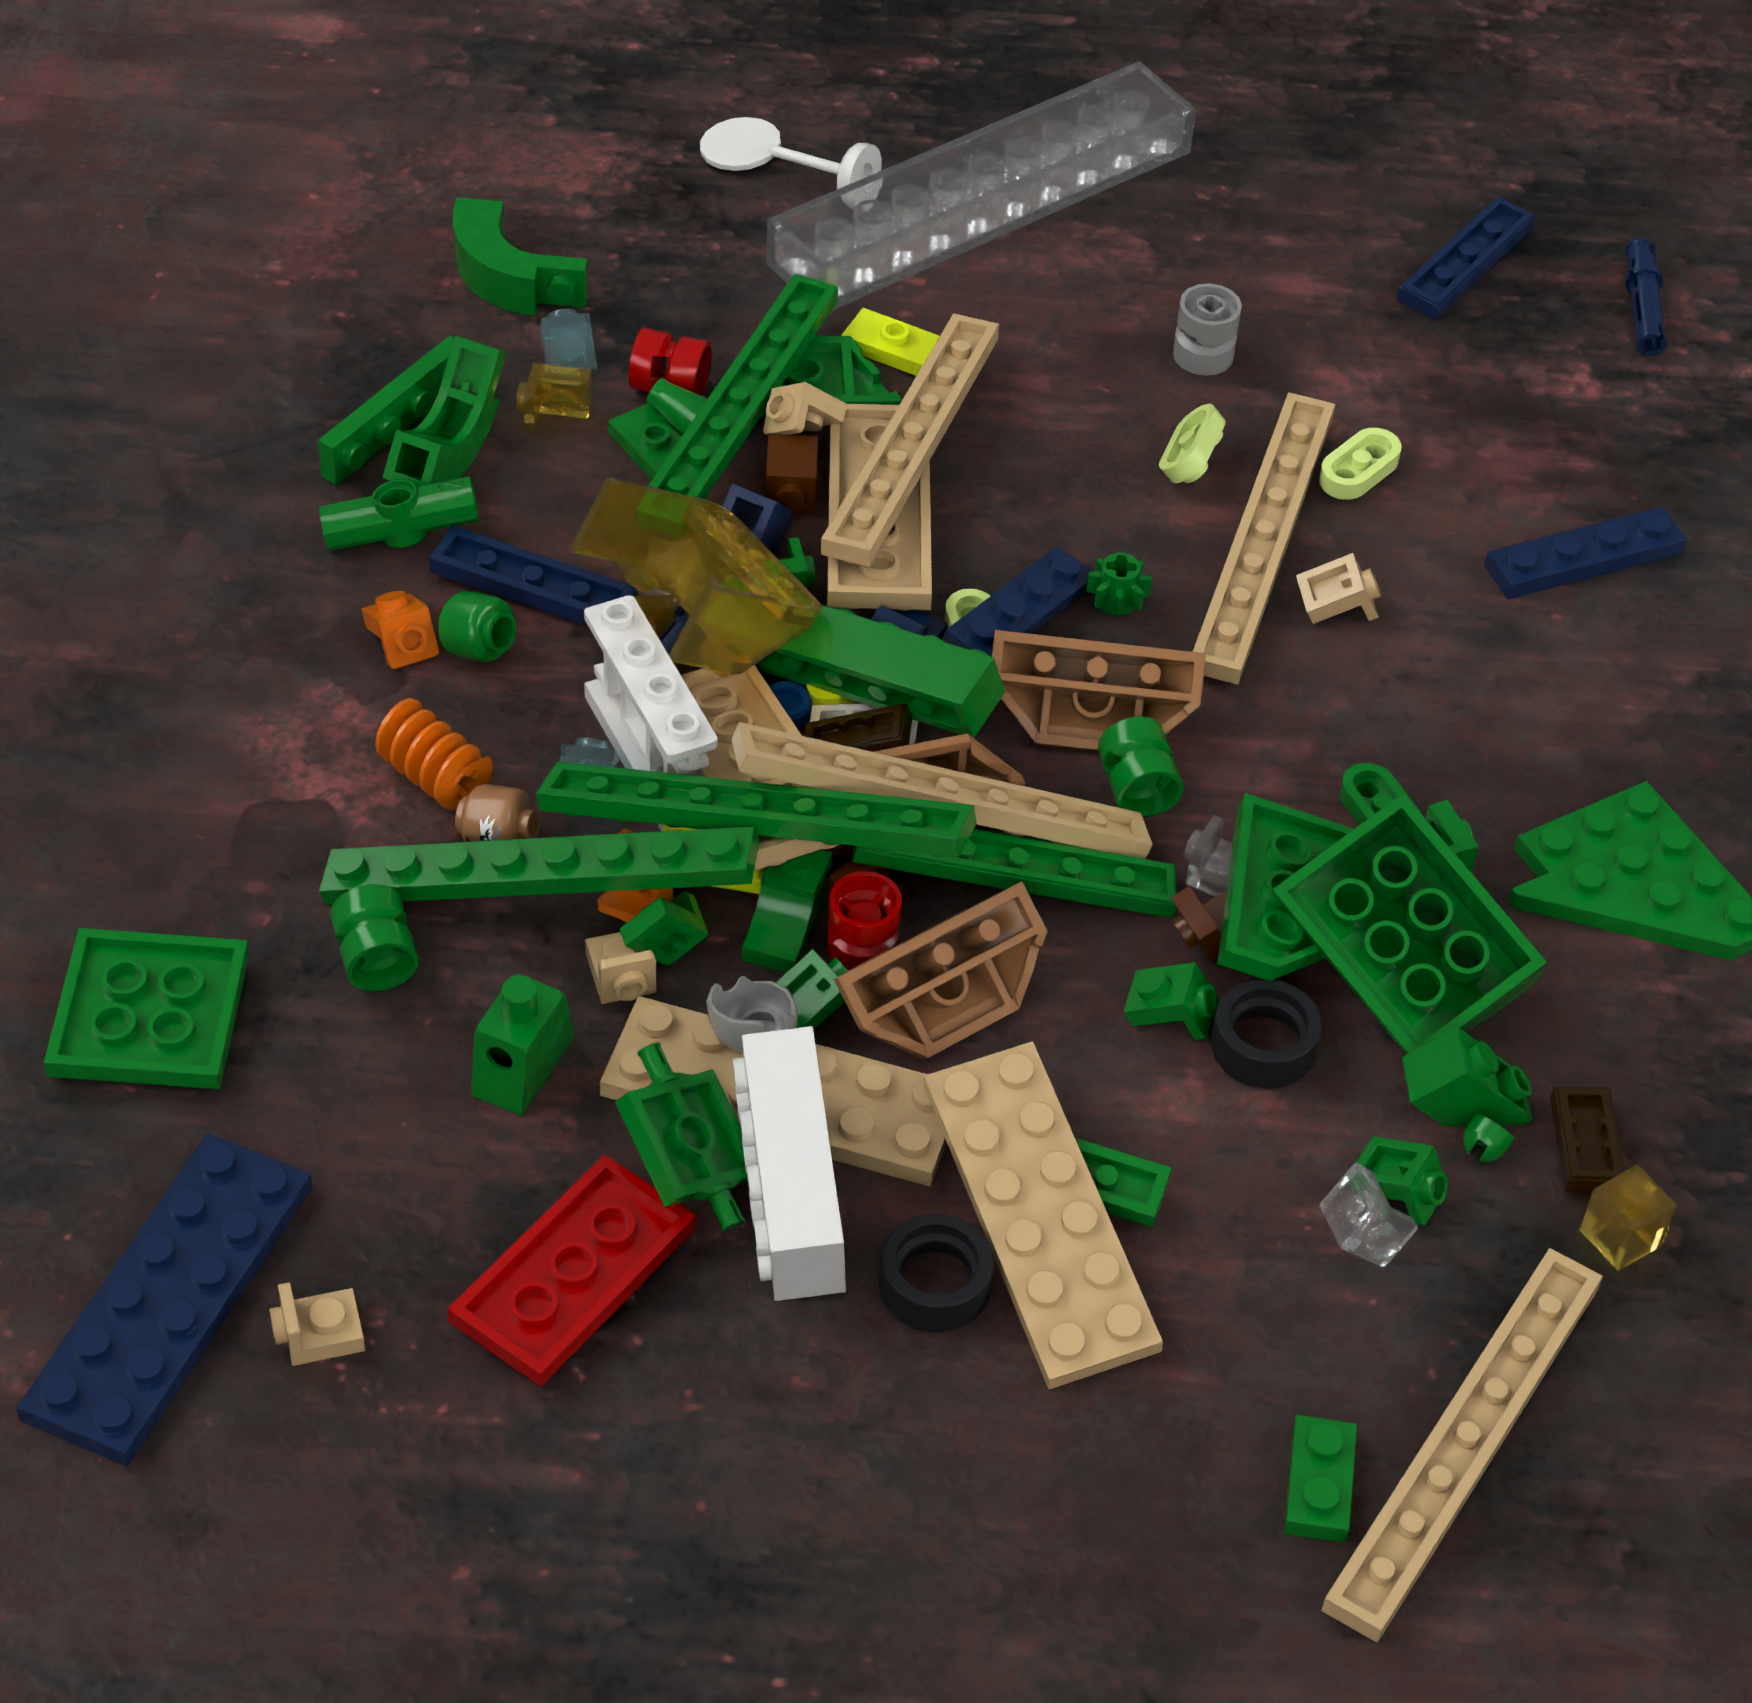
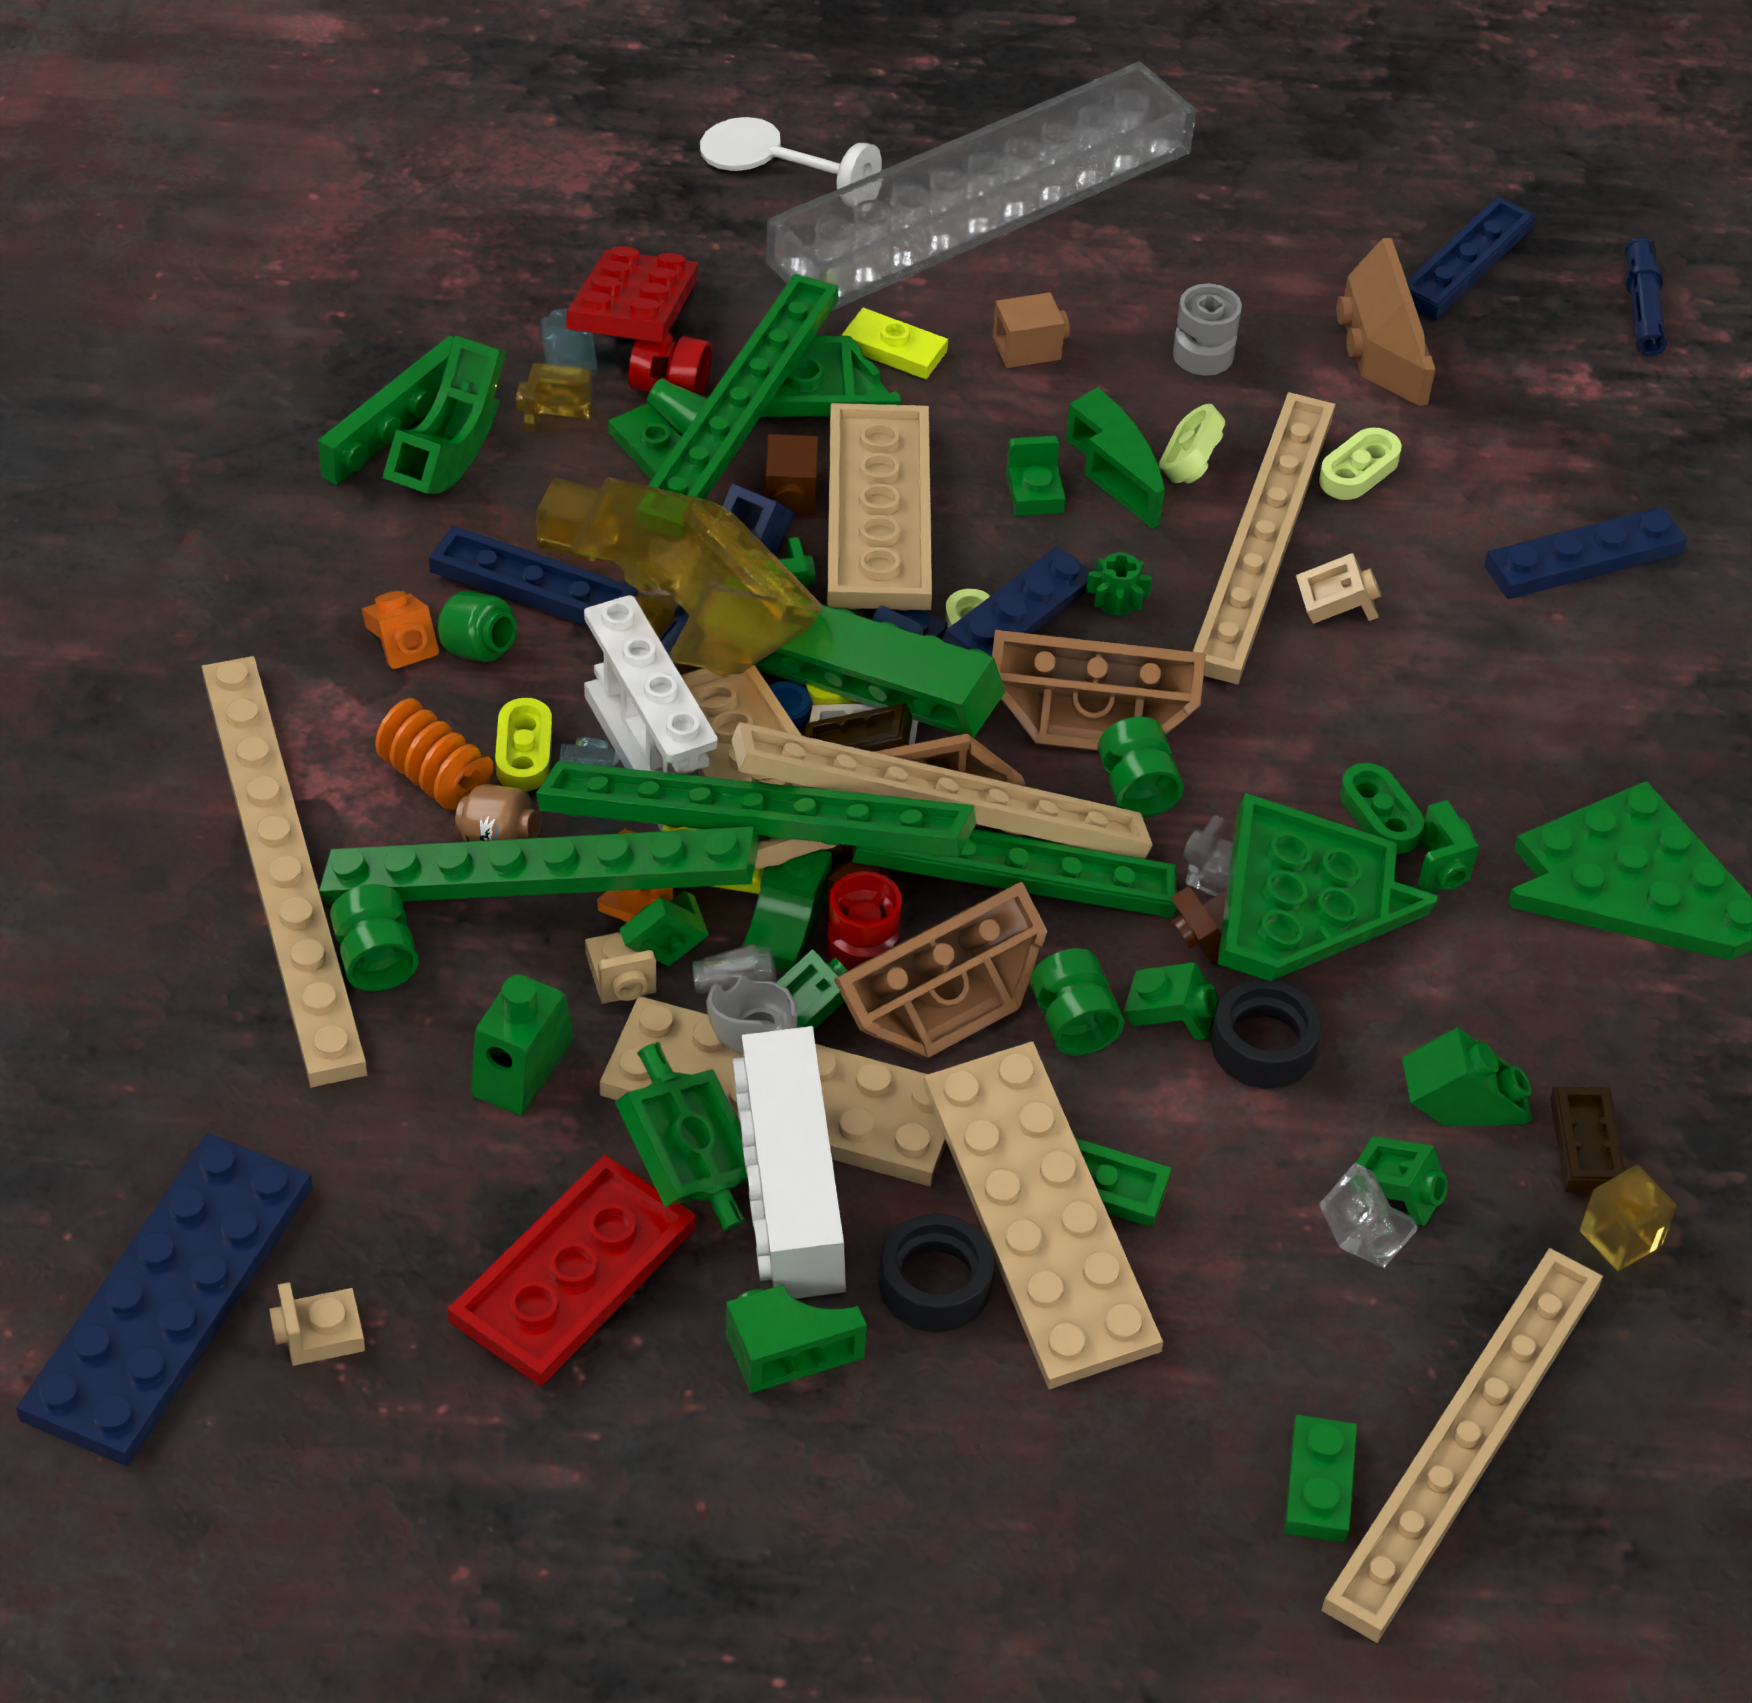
green plate [44,928,250,1089] -> none
green piece [319,476,480,551] -> none
green arch [452,197,588,316] -> none
tan bracket [763,382,847,436] -> none
tan plate [821,313,999,567] -> none
green slope [1272,793,1547,1055] -> none
green hinge [1462,1113,1515,1163] -> none
none -> tan plate [202,656,367,1088]
none -> neon yellow plate [495,698,552,791]
none -> clear yellow brick [536,477,618,562]
none -> red plate [566,246,698,343]
none -> clear cone [693,942,777,995]
none -> green arch [725,1284,867,1394]
none -> medium nougat brick [992,292,1070,368]
none -> green bracket [1006,436,1065,516]
none -> green wheel [1030,948,1124,1056]
none -> green slope [1065,387,1165,529]
none -> medium nougat wedge [1336,238,1435,406]

